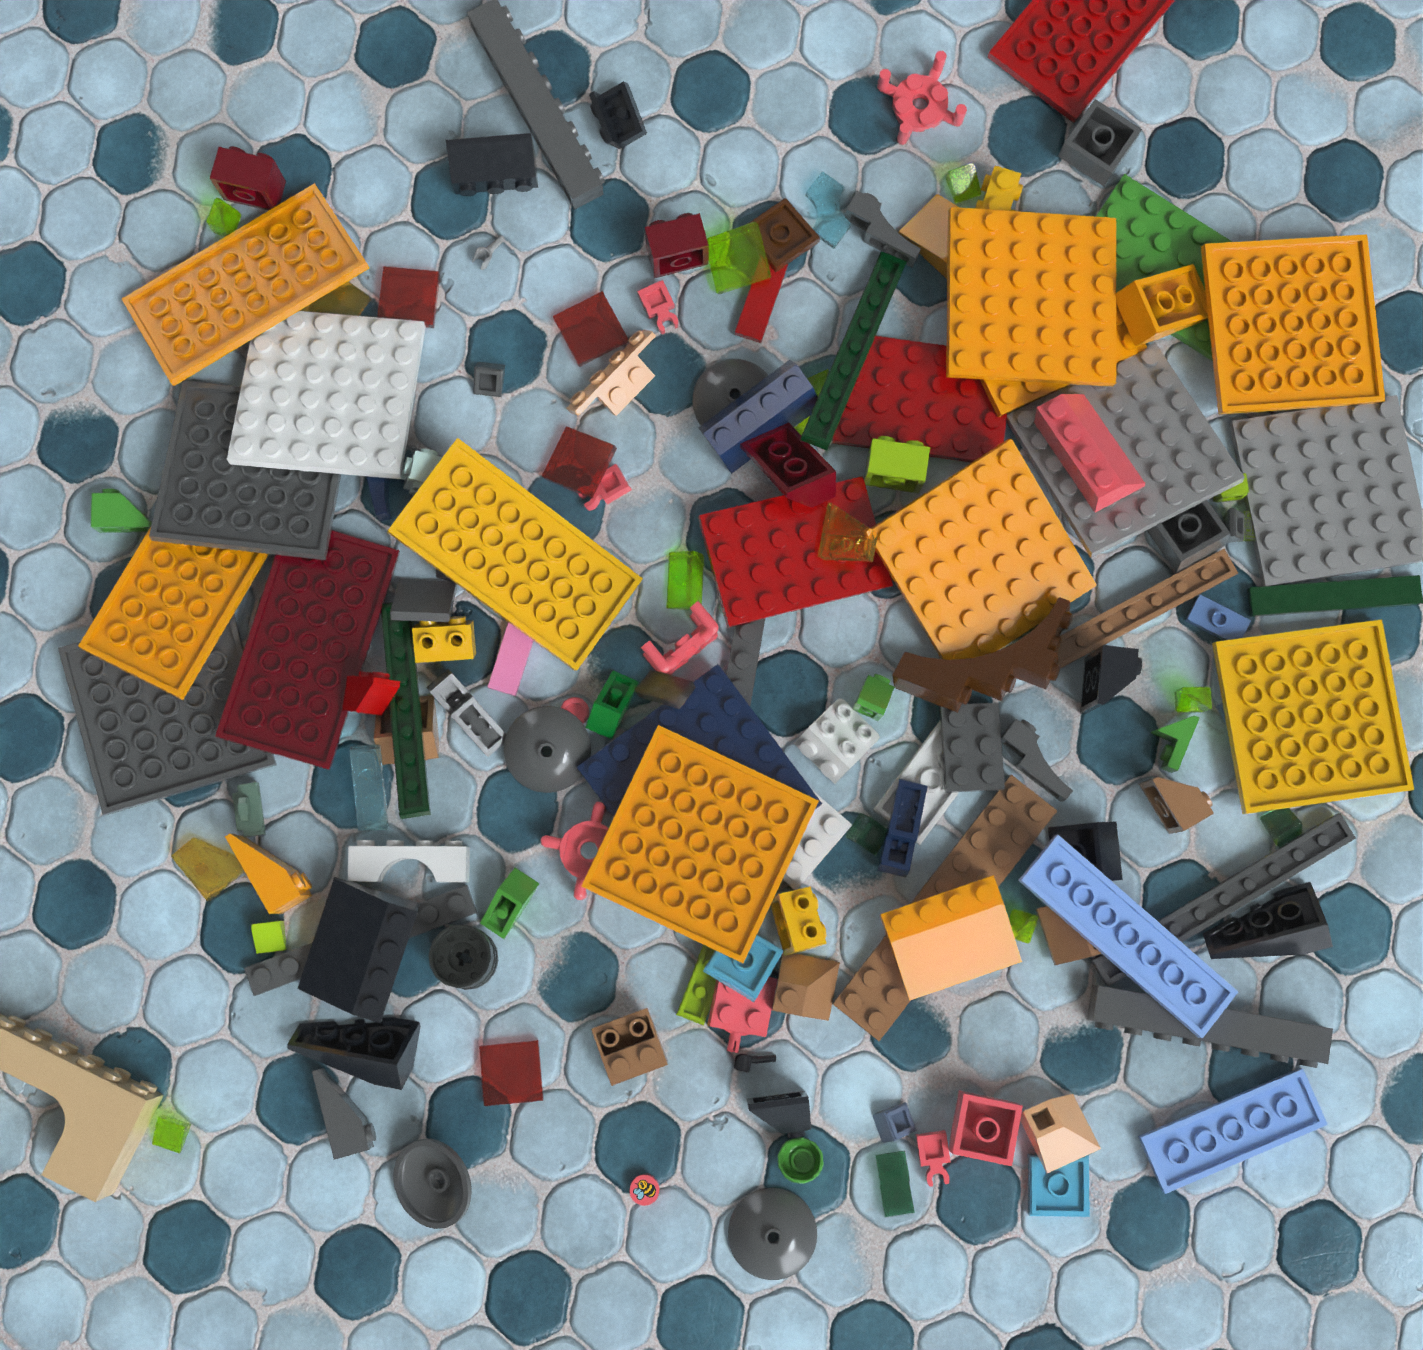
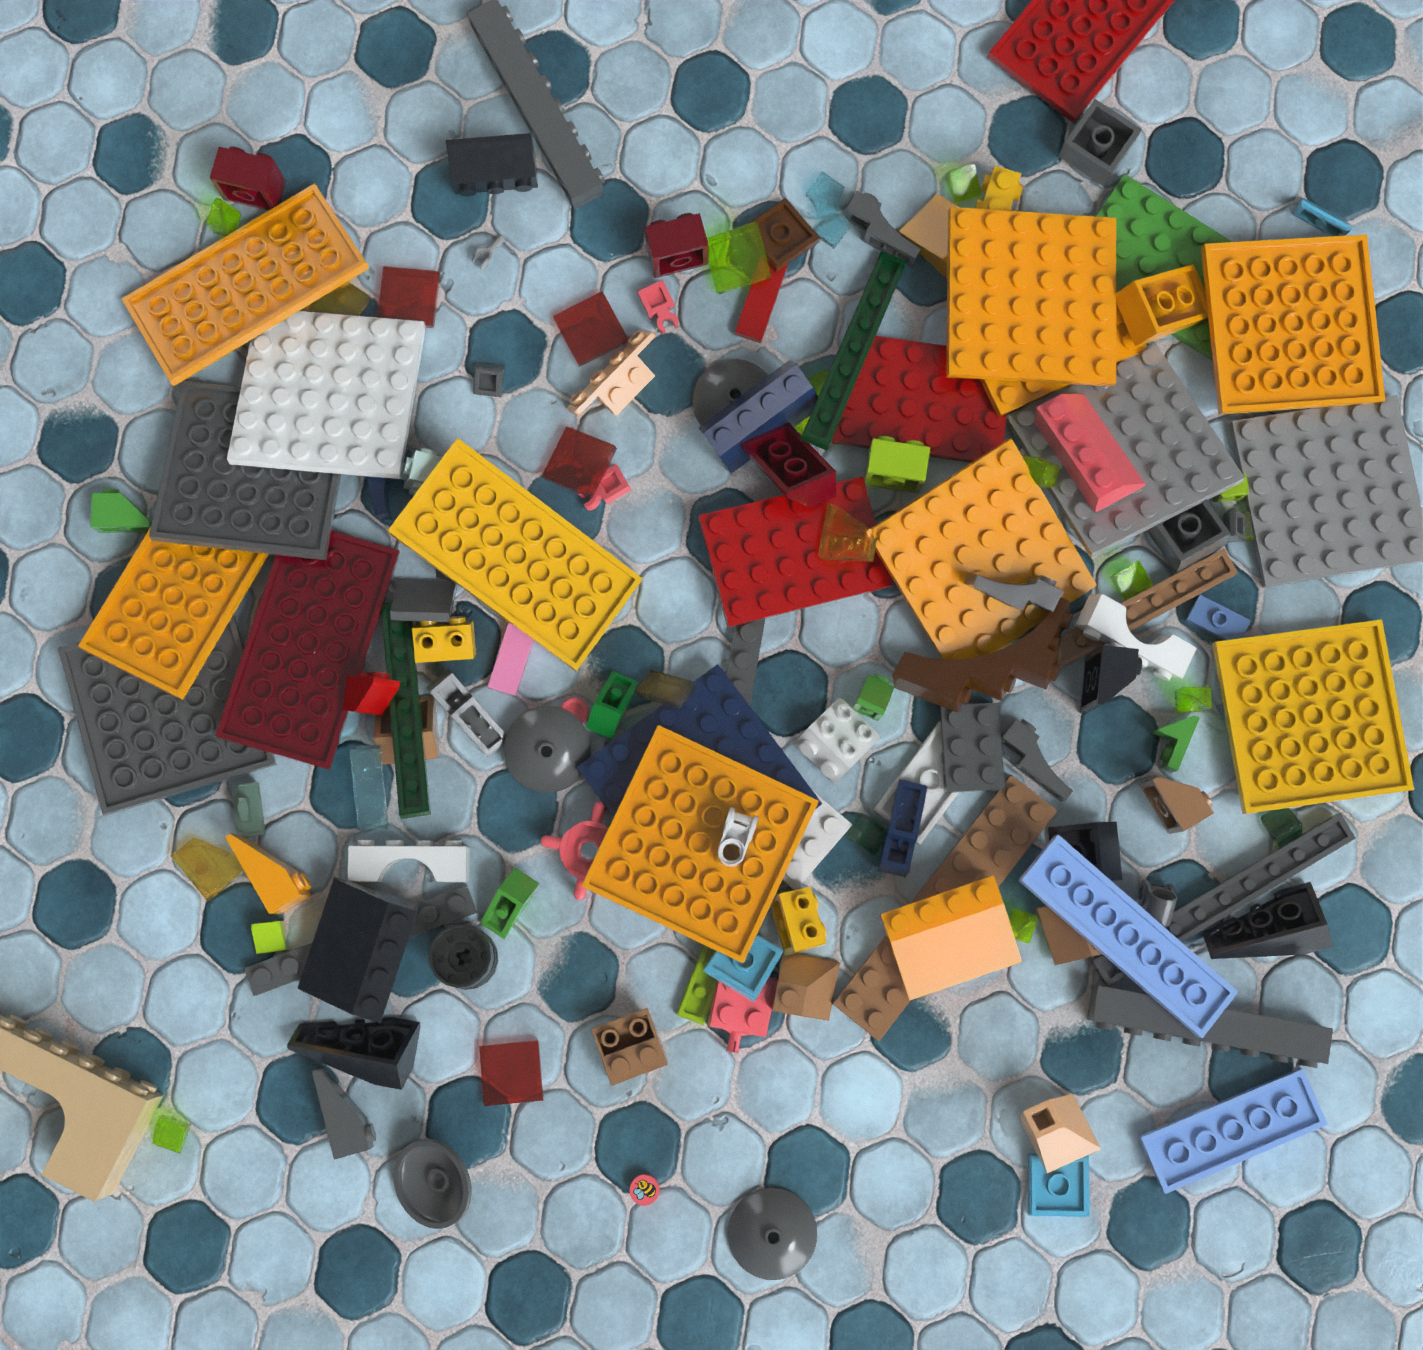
black bracket [589,81,647,149] -> none
coral plate [641,601,719,679] -> none
clear neon green slope [666,551,704,610] -> none
black hand [734,1053,776,1072] -> none
black slope [747,1091,811,1138] -> none
bright green hair [777,1137,824,1184] -> none
sand blue slope [873,1102,917,1143] -> none
clear green slope [875,1151,915,1218] -> none
coral plate [877,51,967,145] -> none
coral plate [915,1130,951,1187] -> none
coral brick [948,1090,1023,1166] -> none
dark green tile [1247,575,1423,617] -> none
none -> white piece [717,807,759,867]
none -> slope [964,573,1063,612]
none -> clear neon green slope [1023,456,1061,488]
none -> white arch [1075,594,1197,681]
none -> clear neon green slope [1110,560,1153,601]
none -> dark grey piece [1138,880,1177,927]
none -> medium azure slope [1292,197,1352,236]

